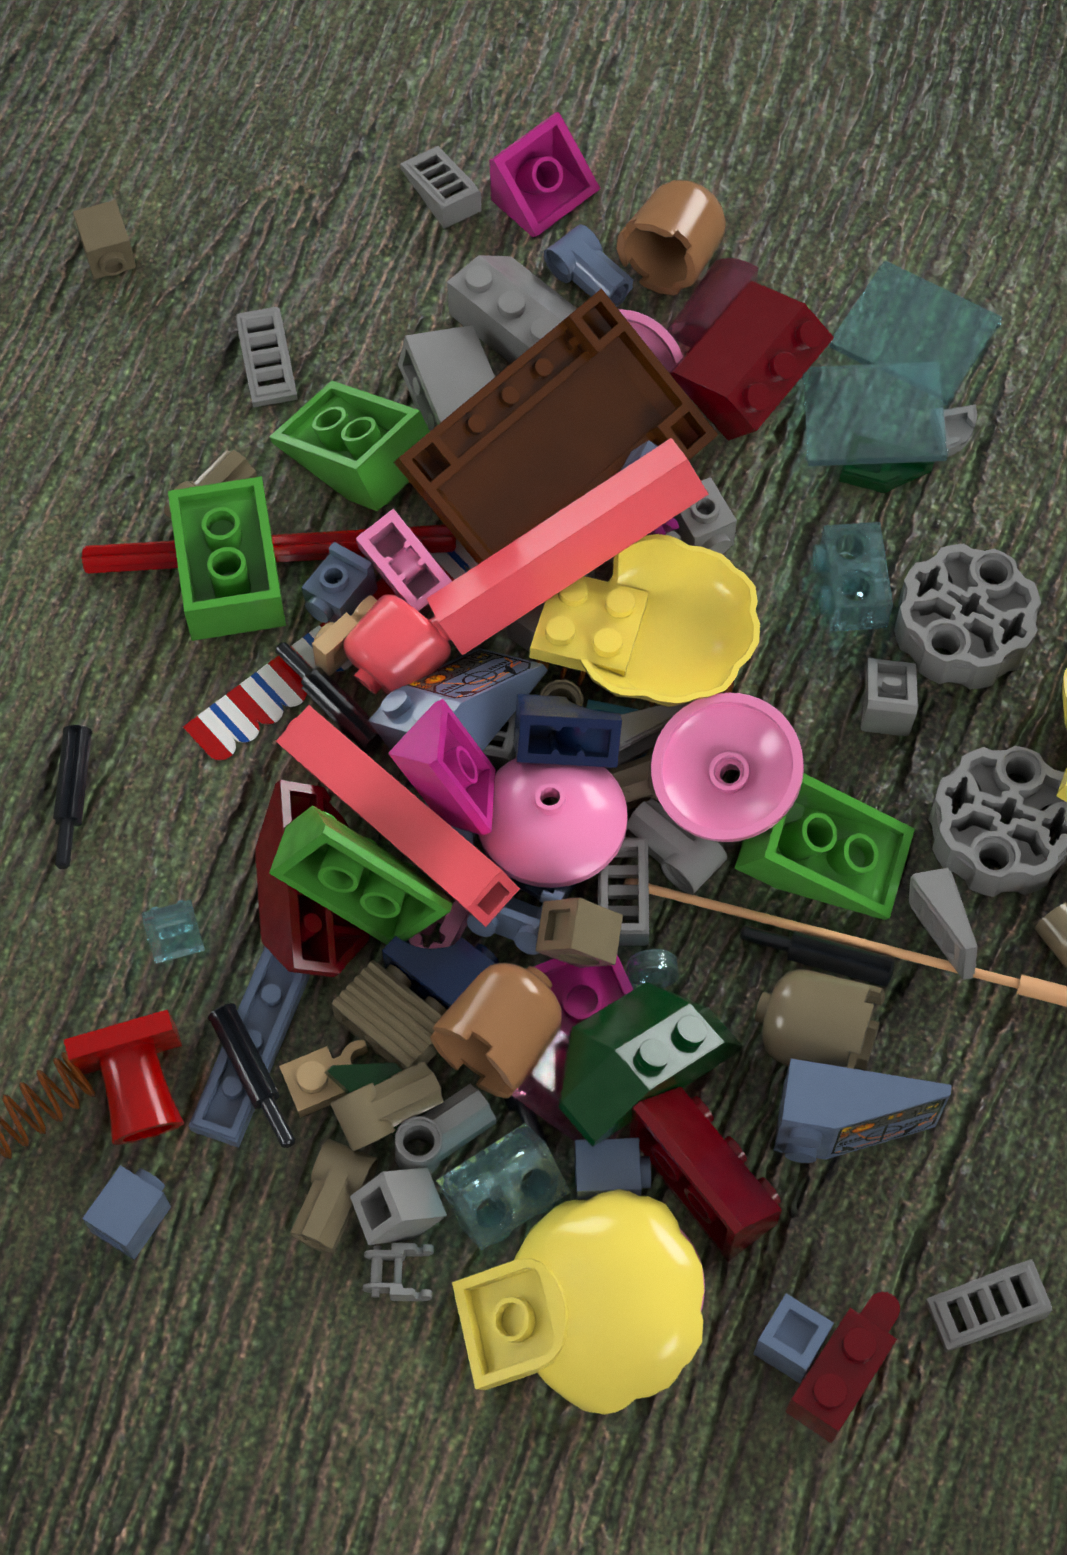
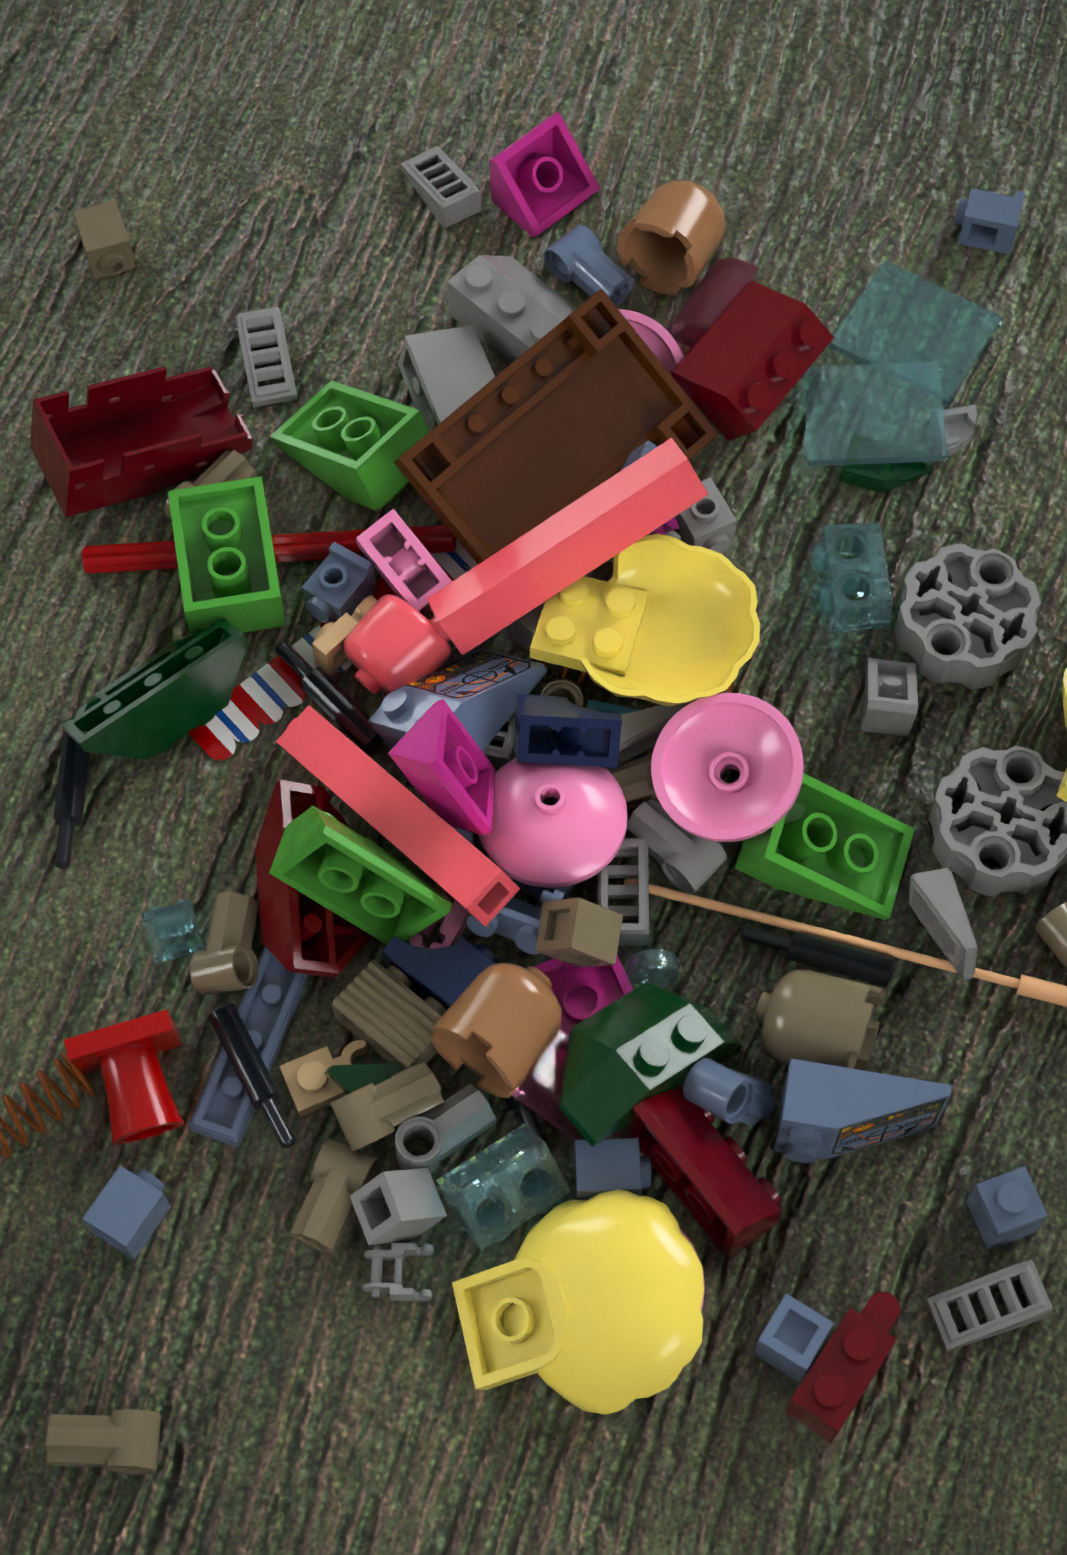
none -> dark red piece [30,366,253,517]
none -> dark tan piece [46,1409,161,1475]
none -> dark green wedge [62,618,248,760]
none -> dark tan piece [190,891,259,996]
none -> sand blue piece [683,1058,777,1126]
none -> sand blue brick [954,188,1025,254]
none -> sand blue brick [966,1166,1048,1250]

